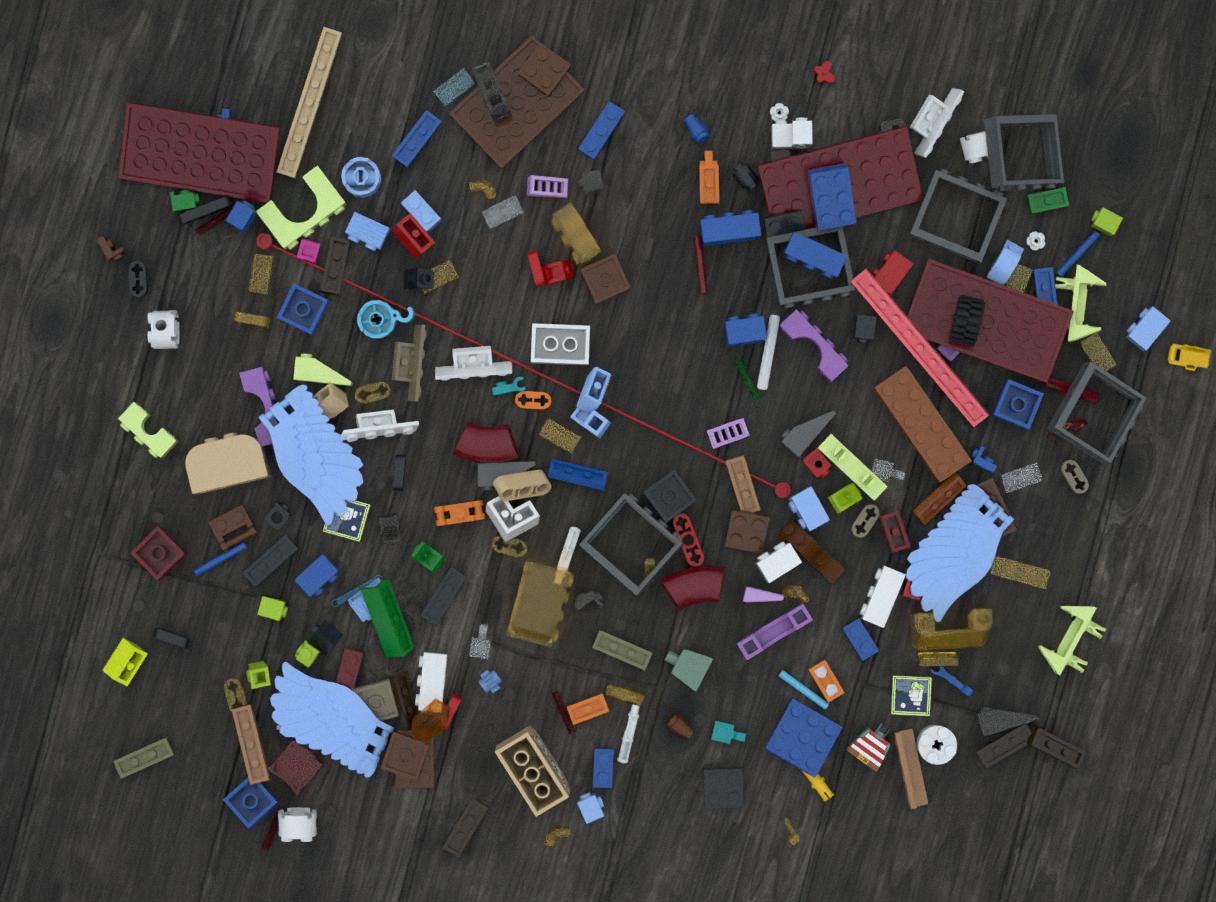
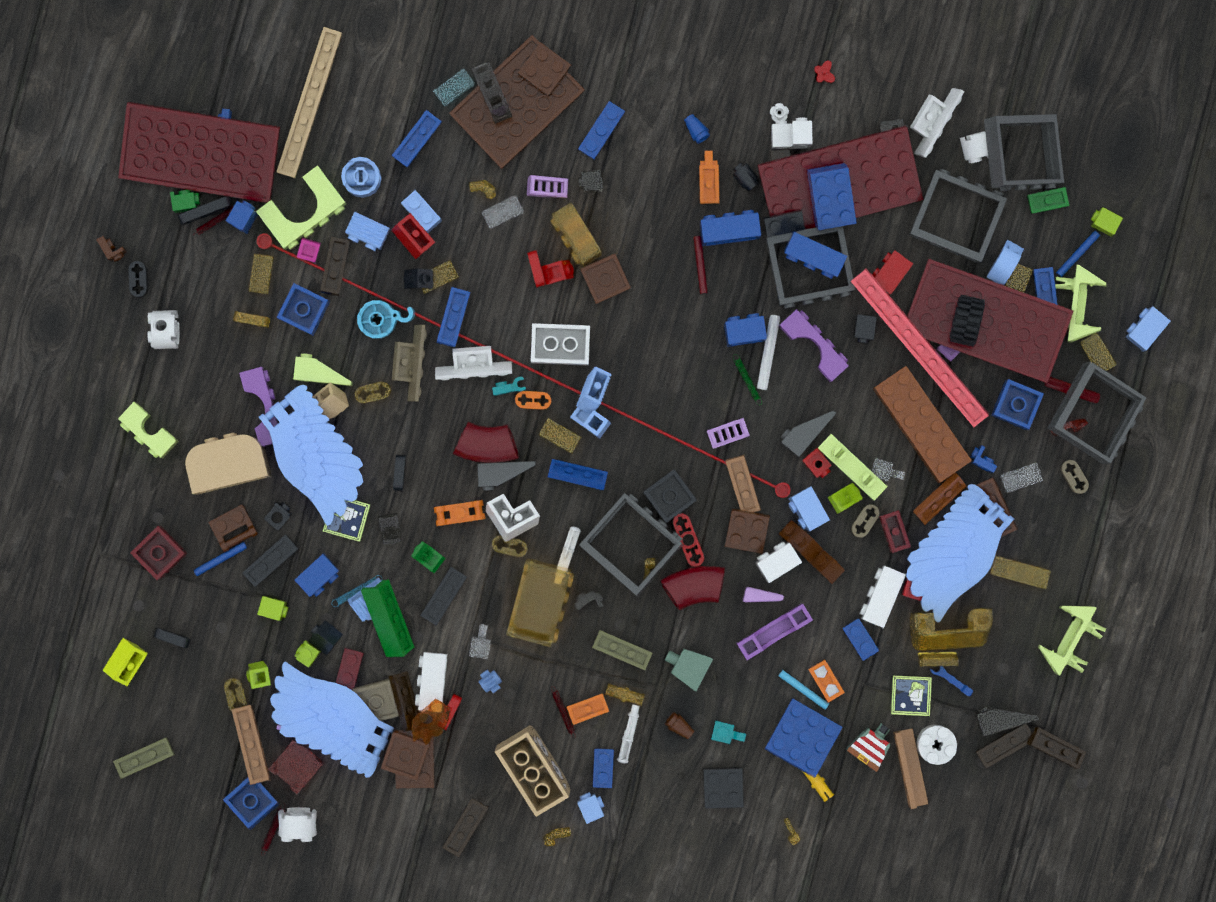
white bracket [340,410,419,442] -> none
tan beam [493,470,551,501] -> none
clear yellow arm [782,585,810,604] -> none
white plate [1027,231,1045,250] -> none
yellow piece [1167,344,1211,371] -> none
none -> blue plate [437,287,470,348]

